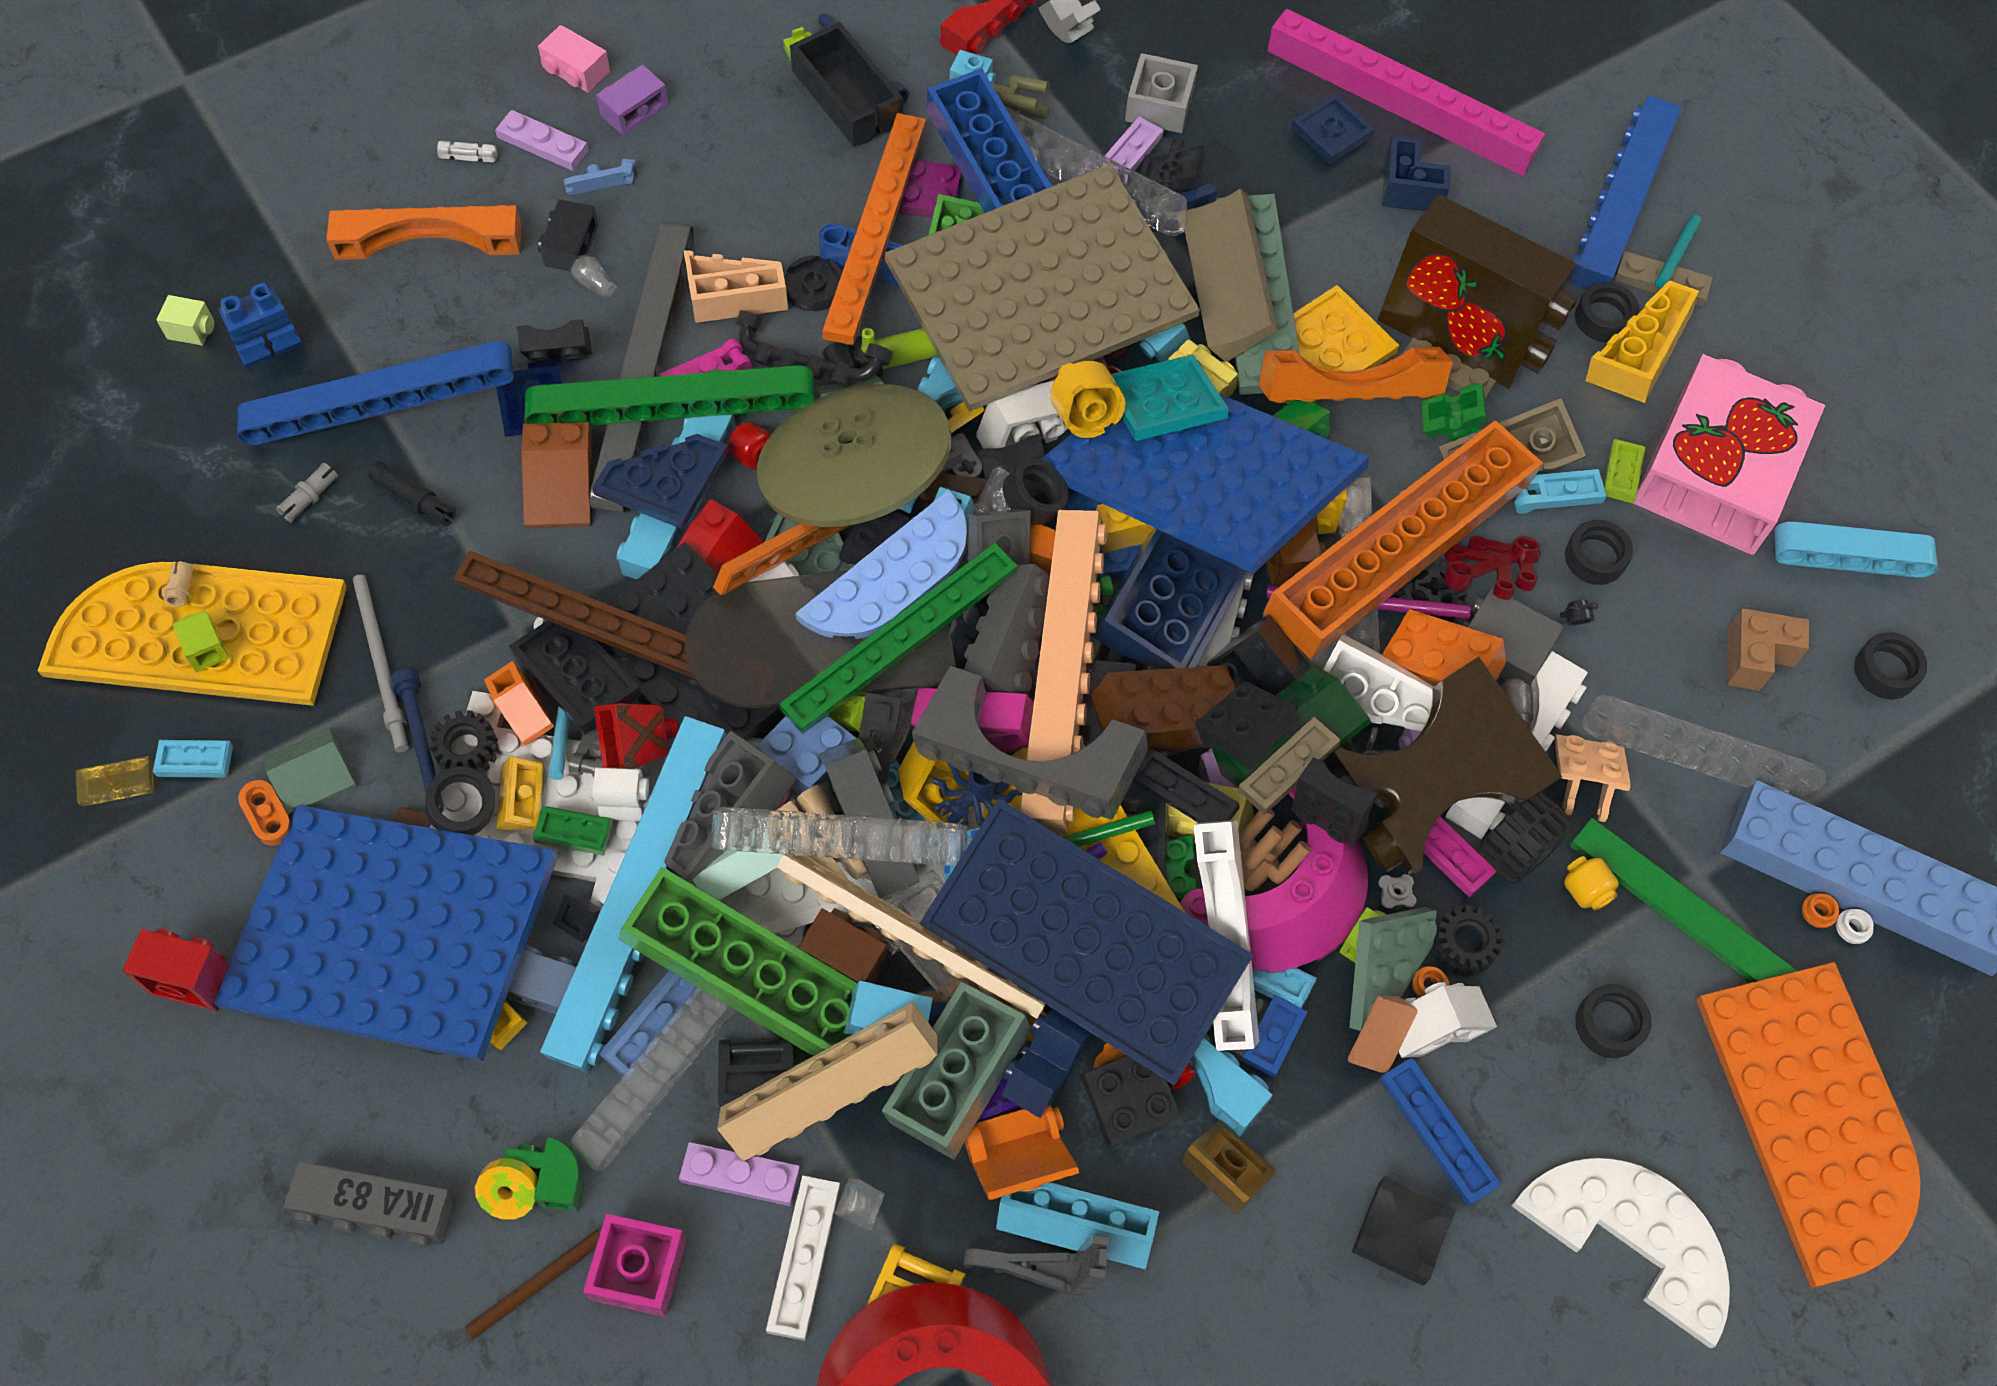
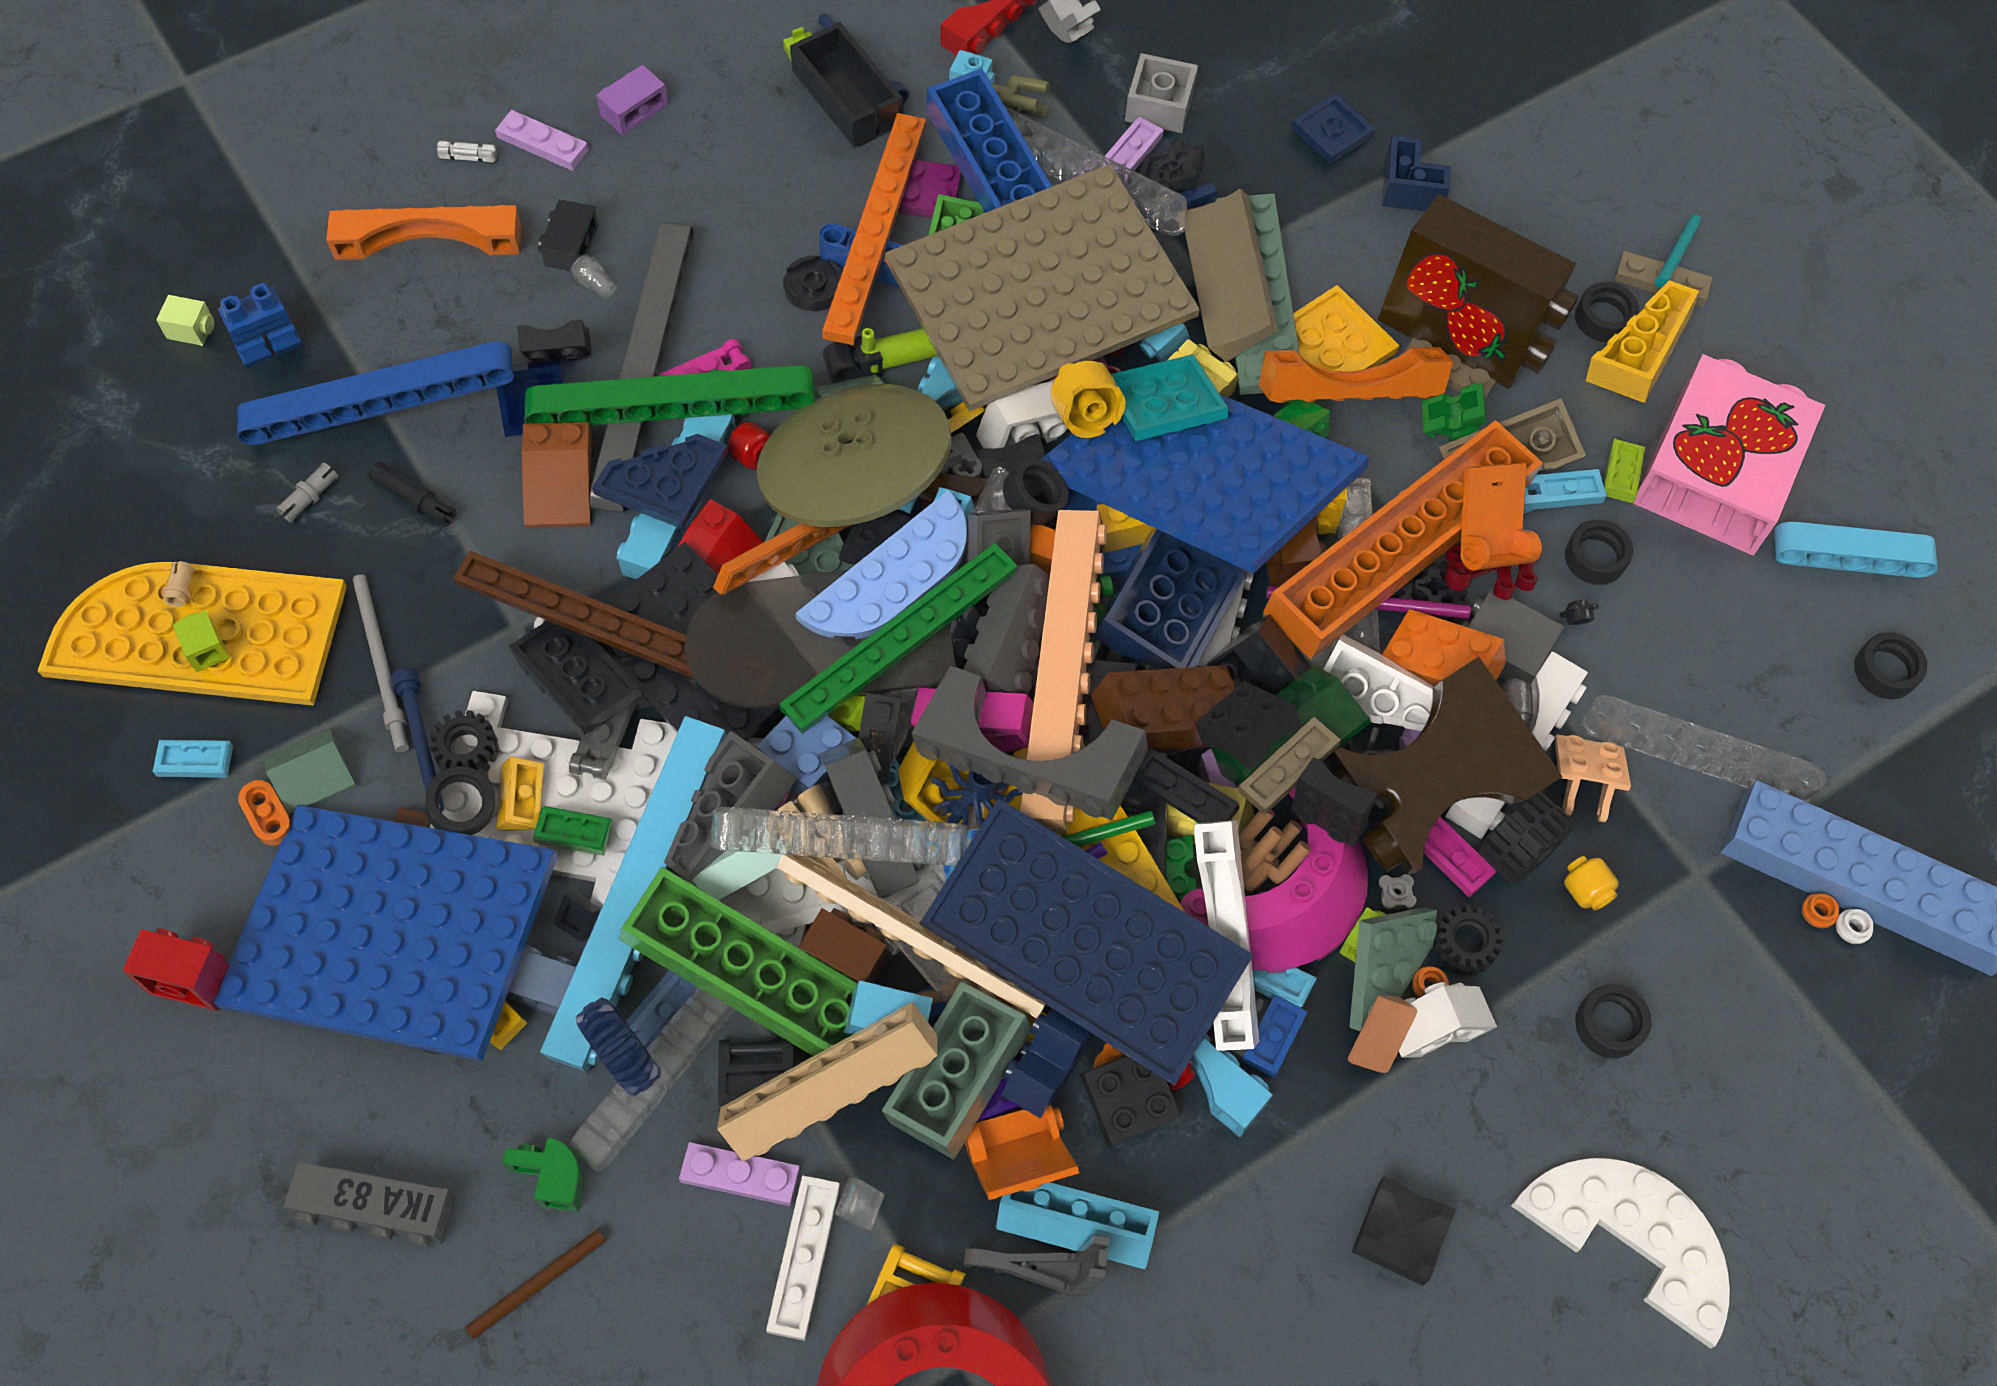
clear yellow plate [76,756,154,807] -> none
yellow piece [475,1158,538,1220] -> none
slope [484,661,555,746] -> none
bright pink brick [538,25,610,93] -> none
medium azure bar [549,706,571,780] -> none
medium blue piece [563,159,637,195] -> none
dark pink brick [583,1214,687,1317] -> none
white brick [592,768,652,822] -> none
red torso [594,703,678,769] -> none
light nougat wedge [684,250,788,323] -> none
black bar [735,310,893,387] -> none
pearl gold slope [1182,1120,1277,1215] -> none
dark pink brick [1267,9,1545,177] -> none
blue plate [1379,1058,1501,1207] -> none
blue brick [1569,95,1682,290] -> none
green tile [1570,818,1797,983] -> none
orange plate [1696,962,1920,1289] -> none
medium nougat brick [1726,608,1809,691] -> none
none -> dark blue gear [576,997,660,1096]
none -> orange door [1460,462,1542,571]

